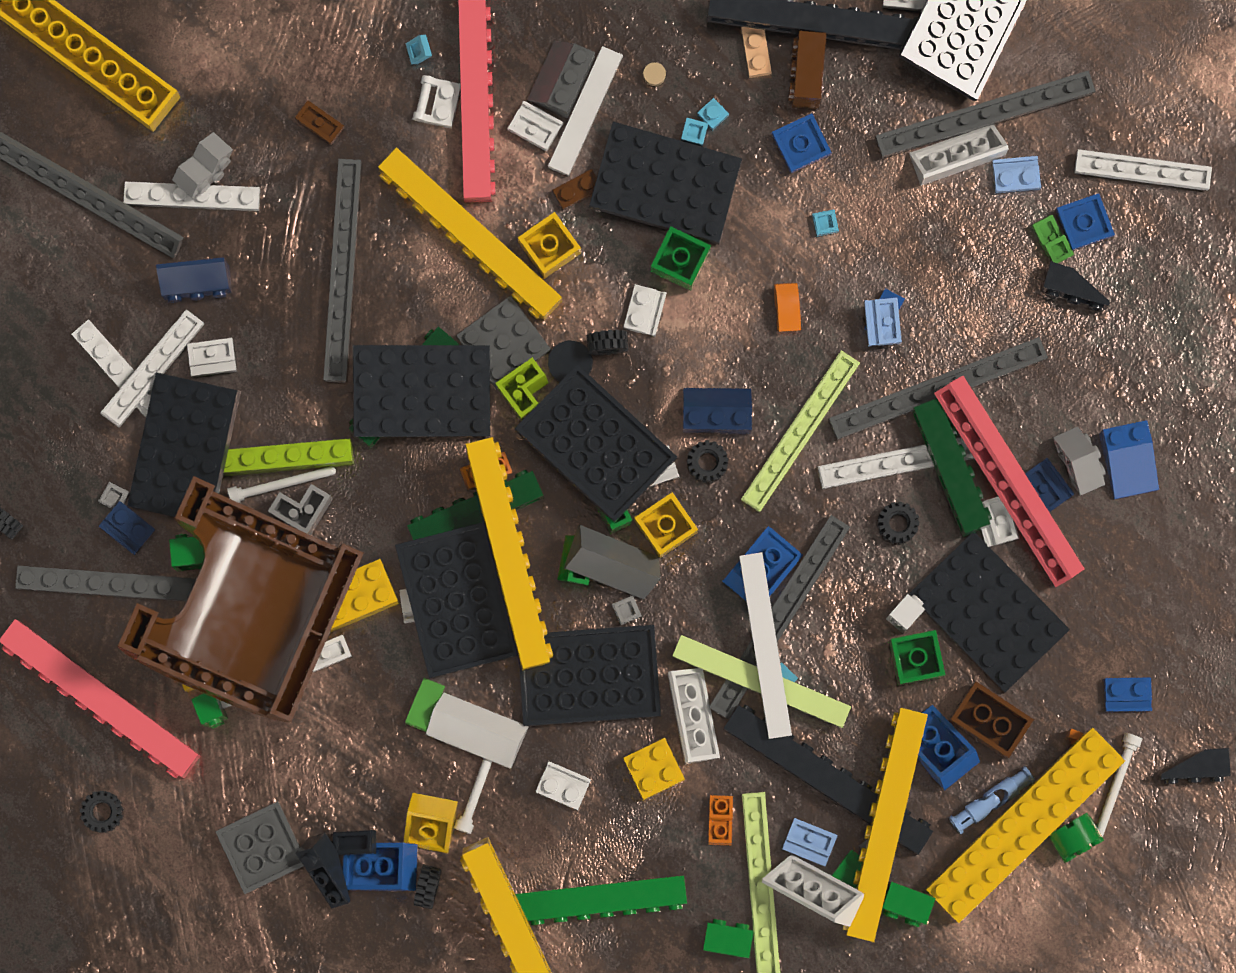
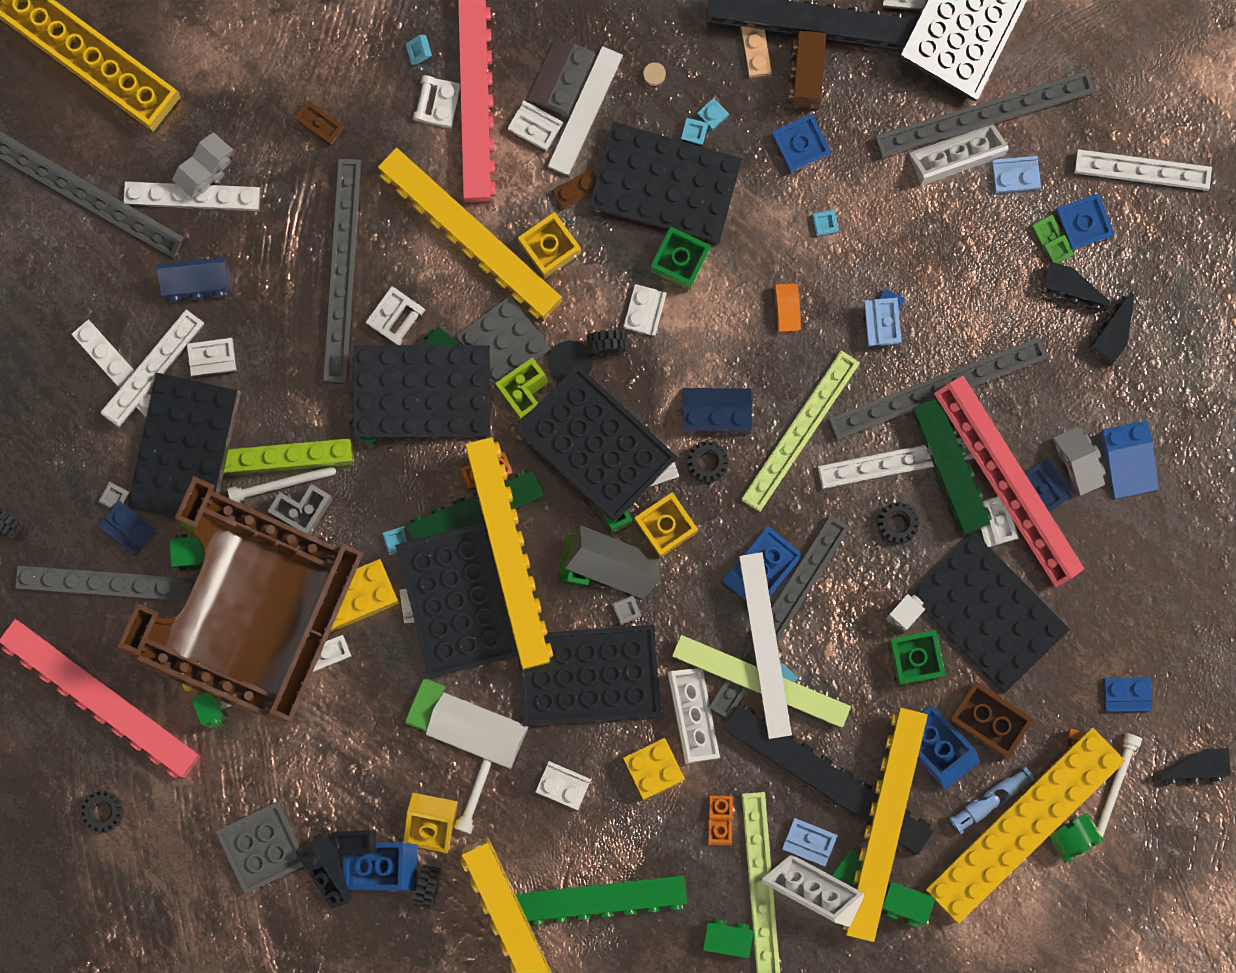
none -> white plate [366,286,425,345]
none -> medium azure tile [382,526,409,555]
none -> black slope [1090,292,1135,366]

